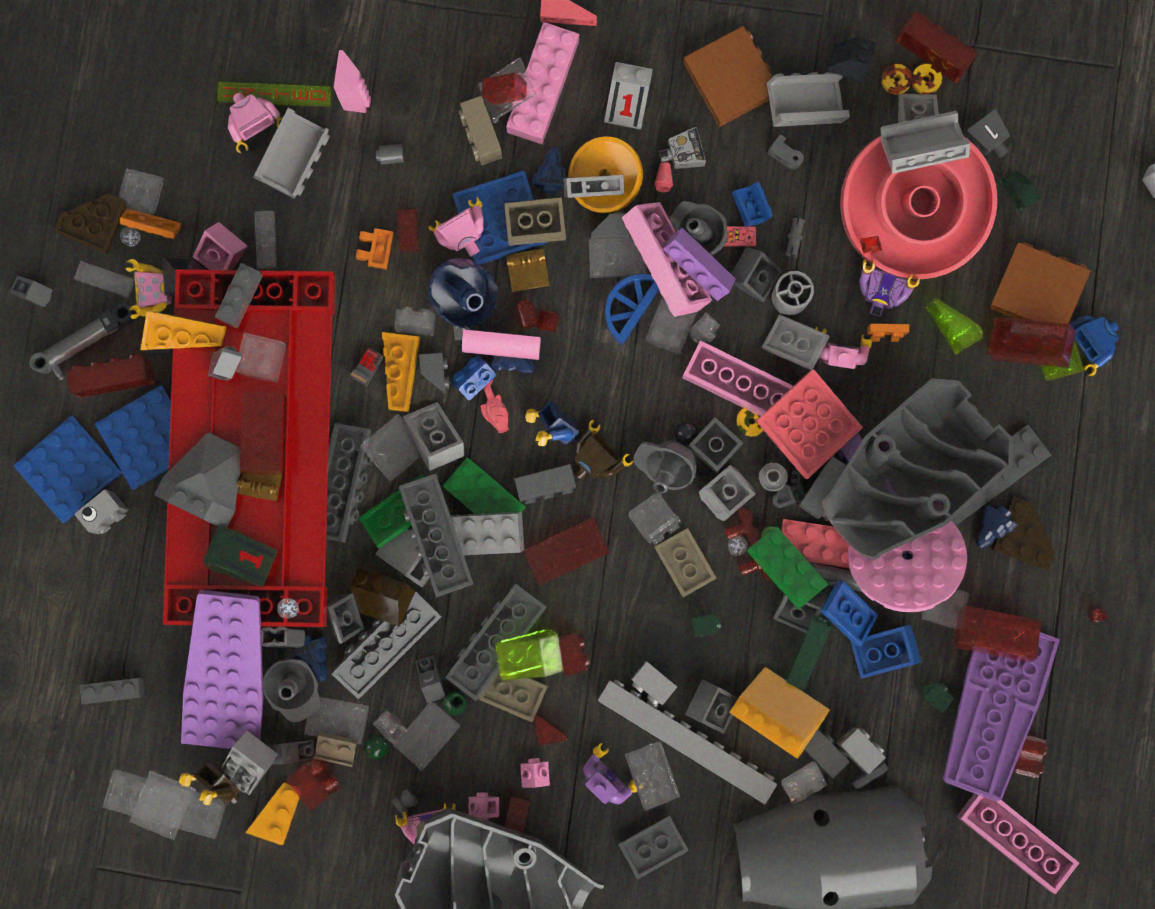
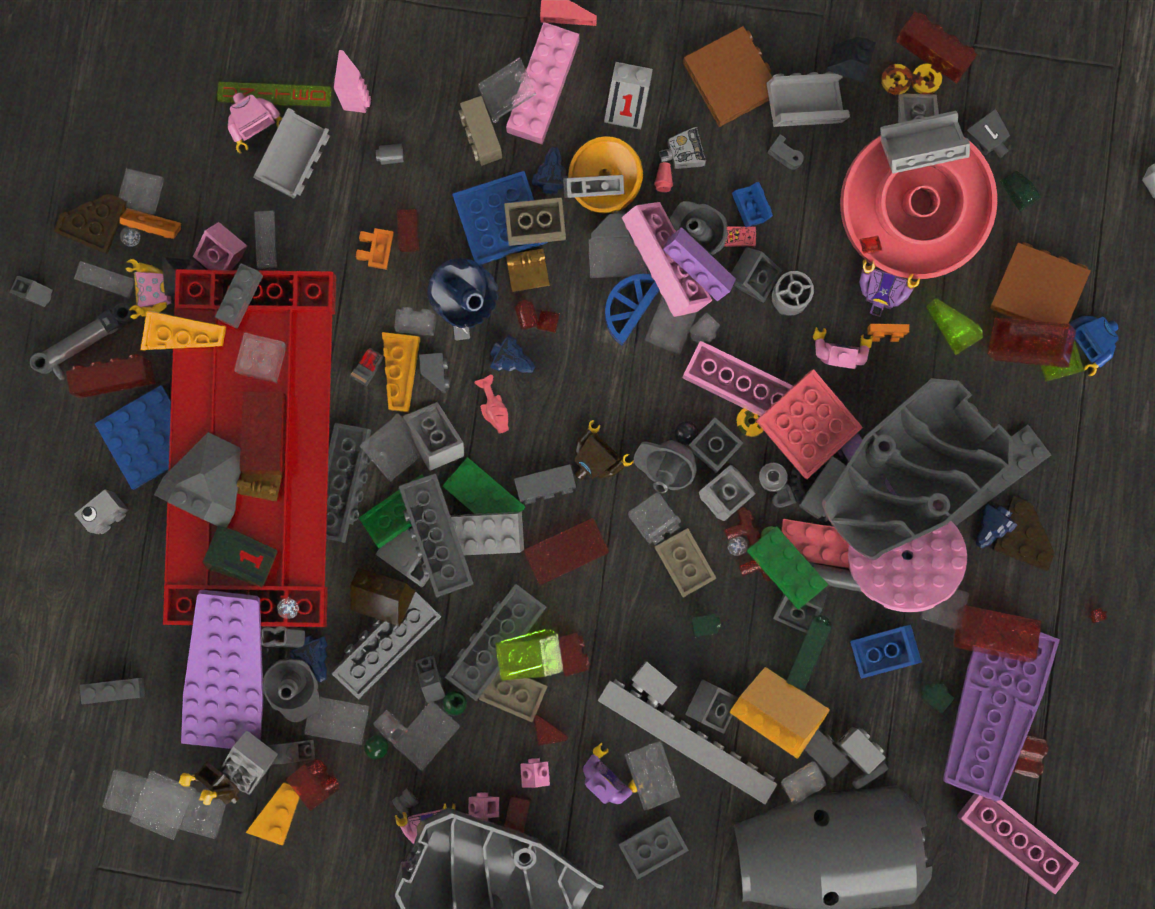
blue plate [13,415,122,523] -> none
slope [207,346,242,381] -> none
dark tan plate [314,731,358,767] -> none
dark grey slope [327,593,364,644] -> none
bright pink torso [429,197,483,257] -> none
blue bracket [450,355,496,400] -> none
bright pink brick [462,330,541,360] -> none
clear red brick [482,73,527,105] -> none
torso [525,401,581,446] -> none
light grey tile [762,314,830,370] -> none
dark grey pin [785,218,805,258] -> none
blue tile [821,580,878,646] -> none

